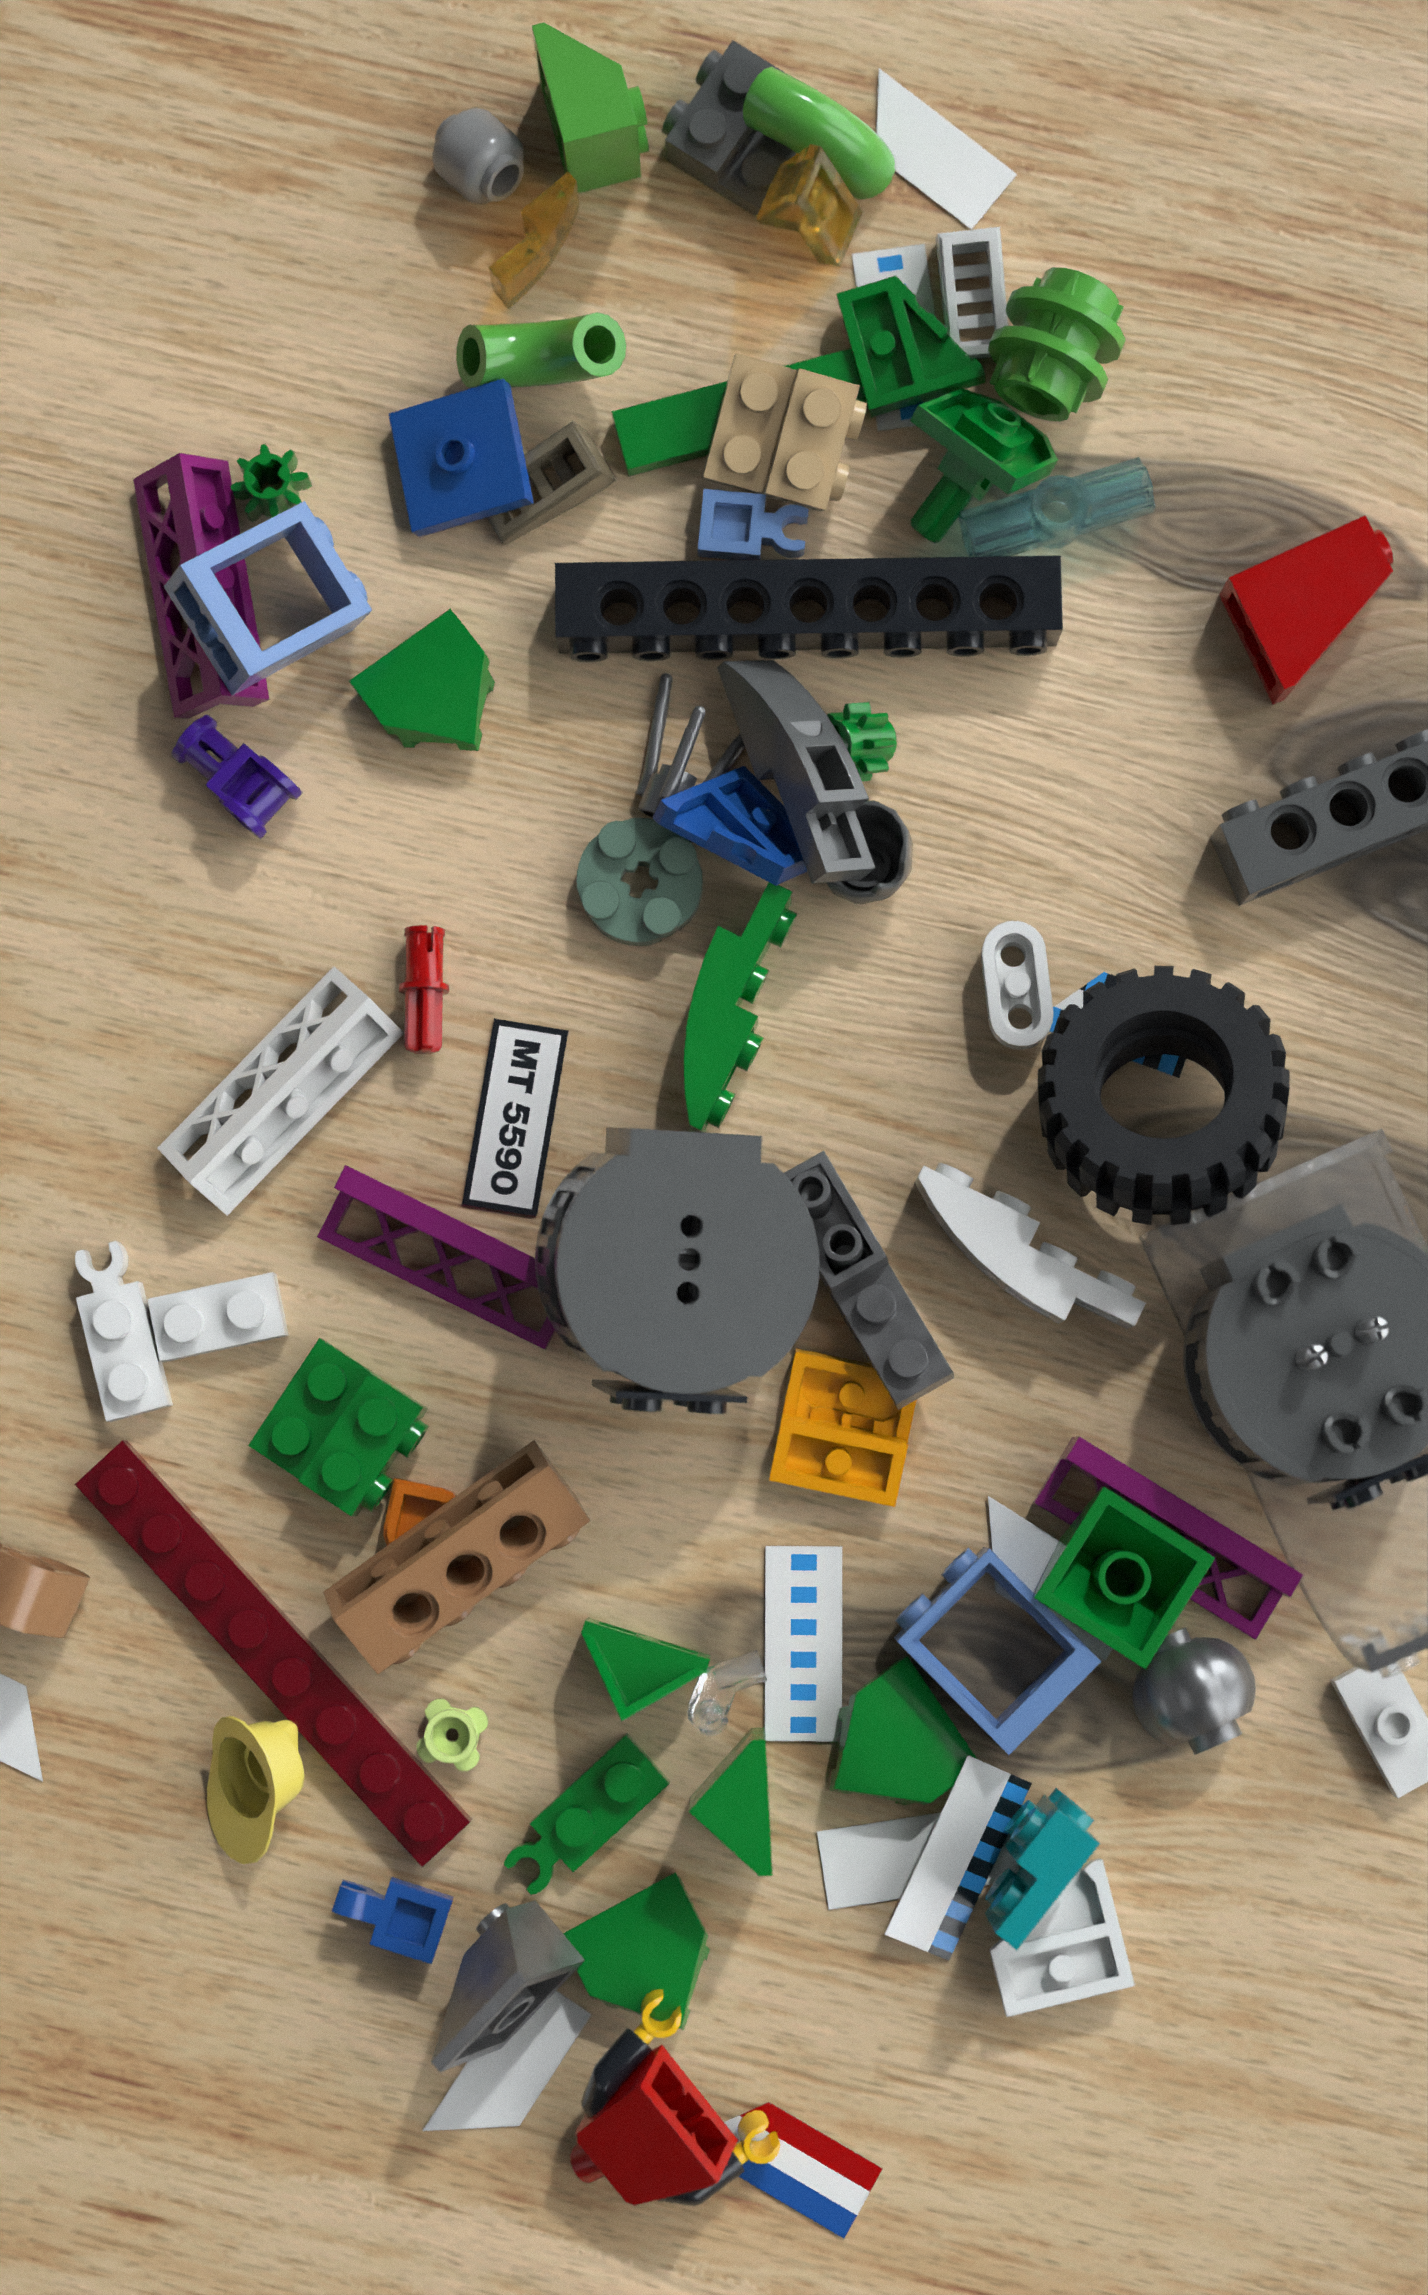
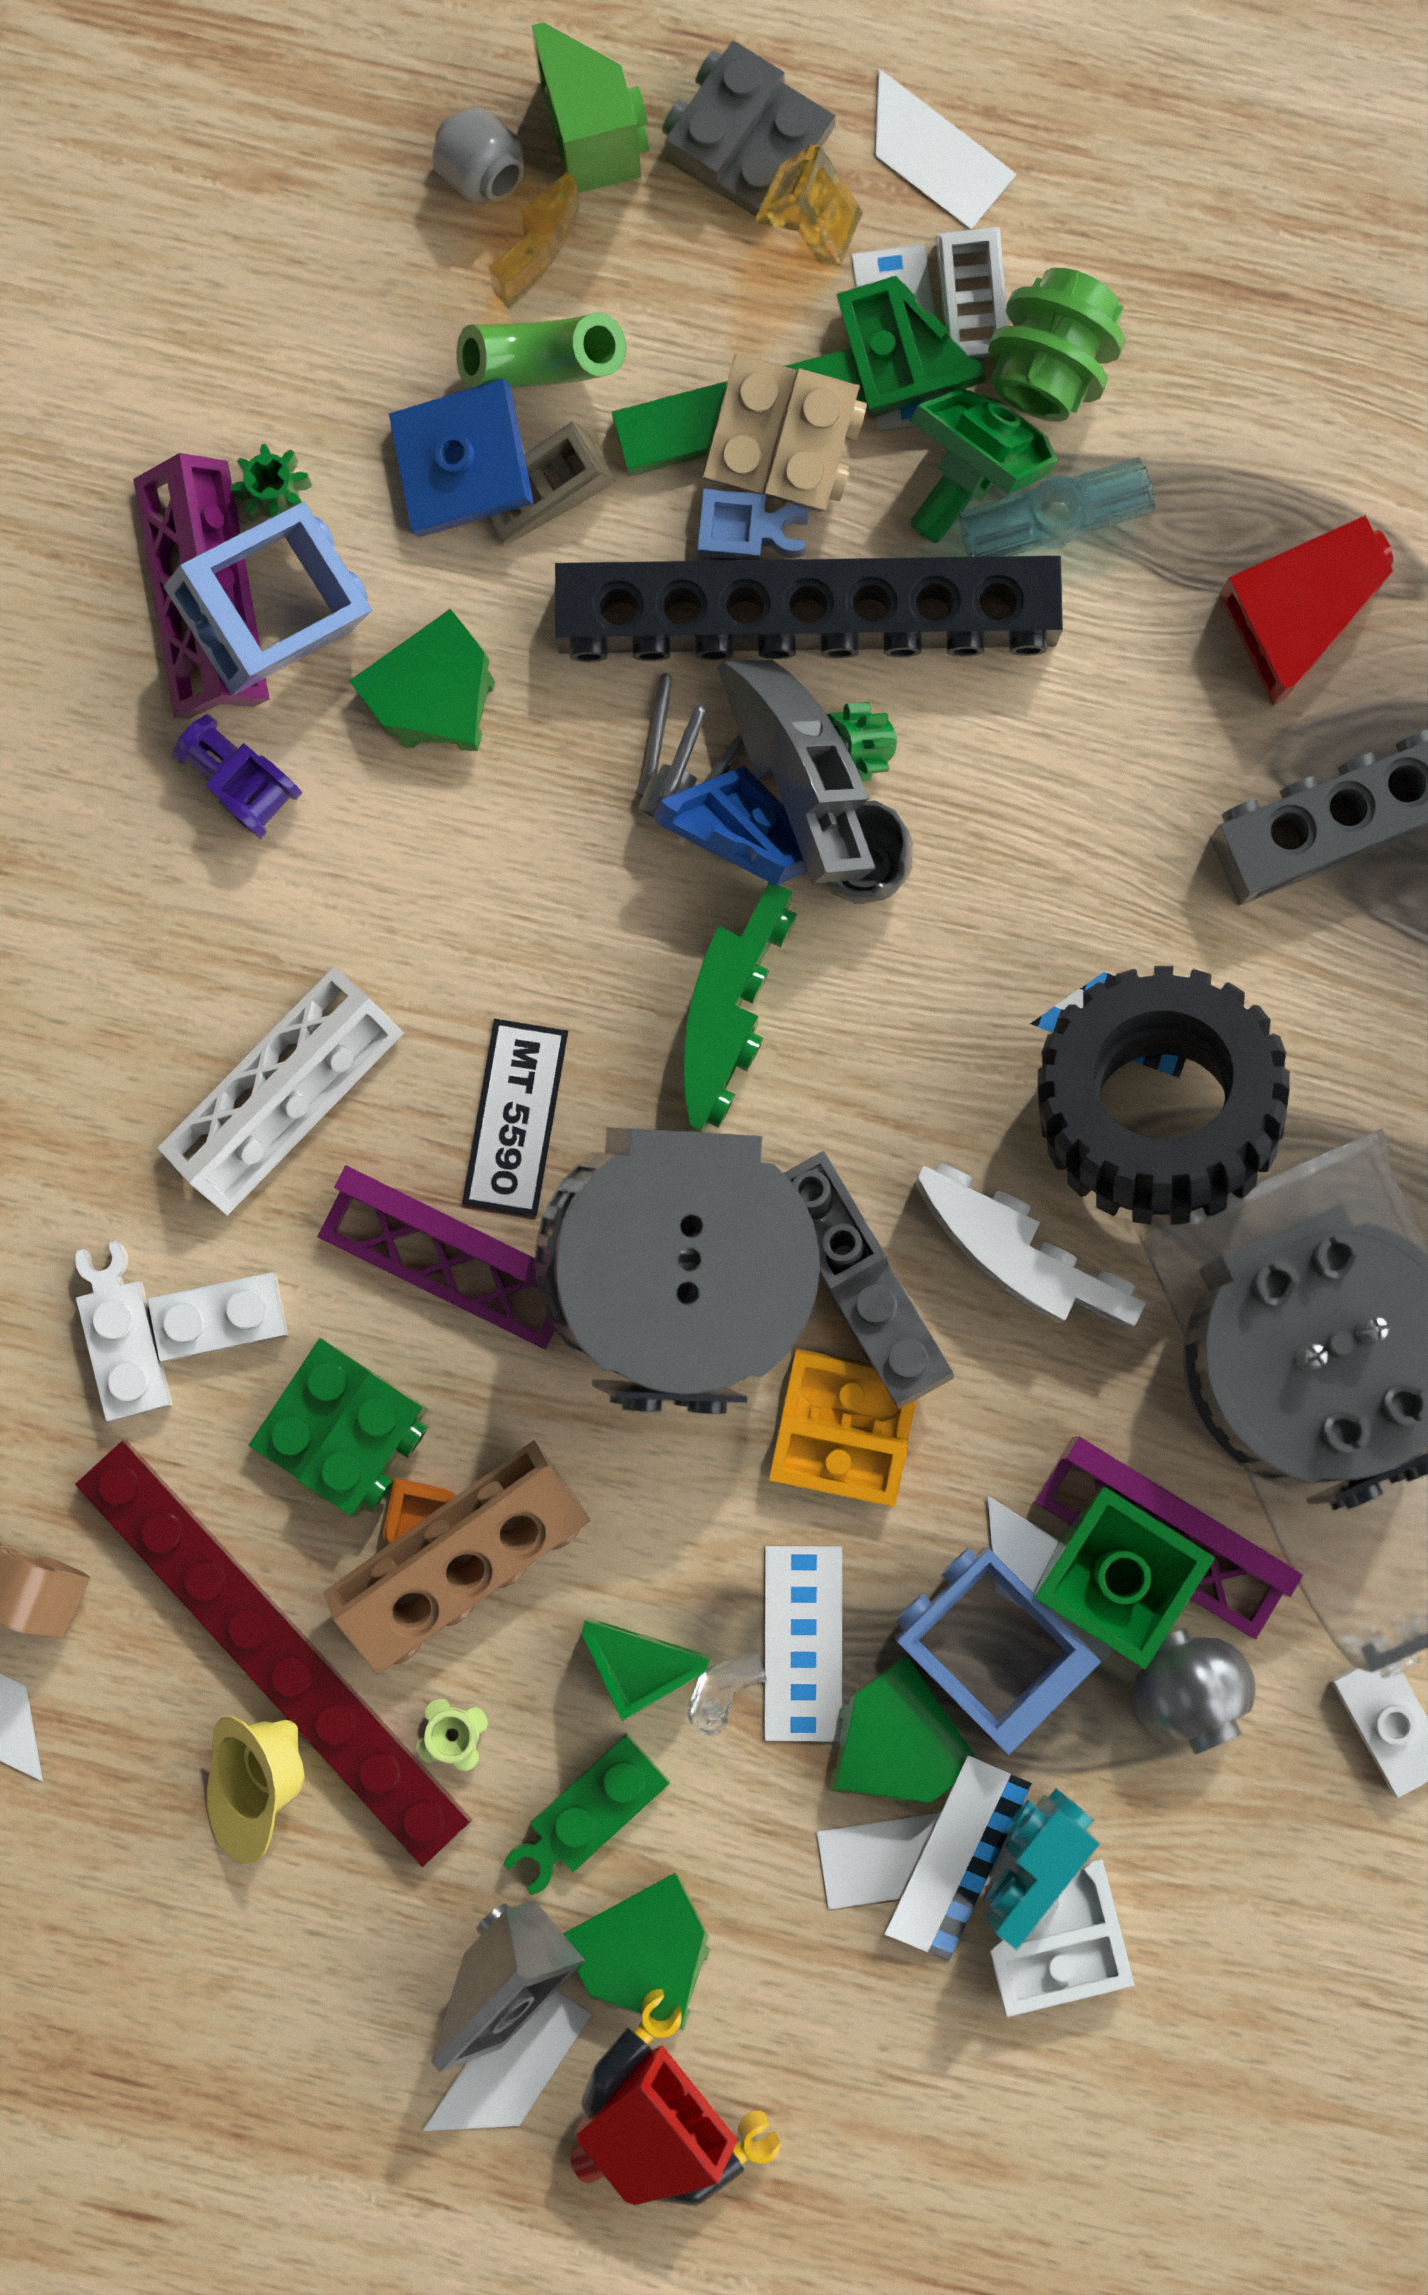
blue plate [332,1877,453,1964] -> none
red axle [399,925,449,1054] -> none
sand green plate [576,818,703,946] -> none
green slope [688,1727,773,1877] -> none
sticker [724,2102,883,2239] -> none
bright green cylinder [743,67,895,200] -> none
white plate [981,921,1054,1050] -> none

